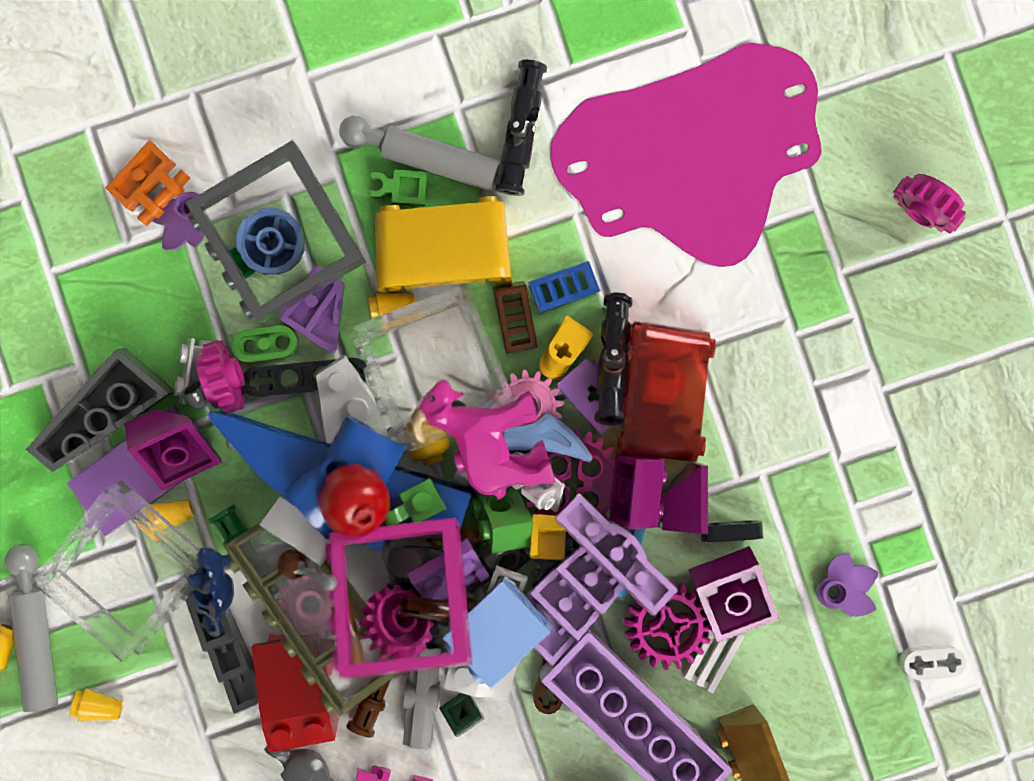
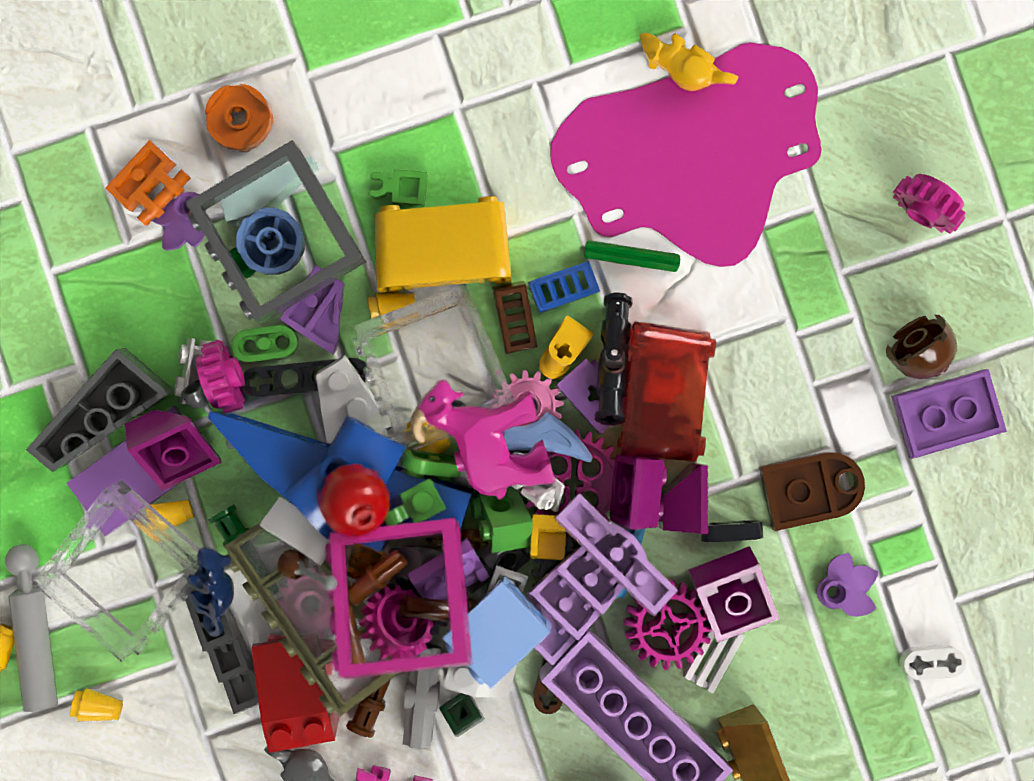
light grey piece [339,115,500,192] -> none
black piece [495,59,547,196] -> none
none -> orange plate [205,84,274,153]
none -> light aqua slope [215,156,318,229]
none -> clear orange slope [346,543,387,580]
none -> dark orange axle [348,550,408,606]
none -> bright green plate [400,449,461,481]
none -> green axle [584,240,681,272]
none -> yellow animal [640,33,739,91]
none -> reddish brown tile [759,452,865,531]
none -> reddish brown cylinder [886,314,957,379]
none -> medium lavender tile [891,369,1007,459]

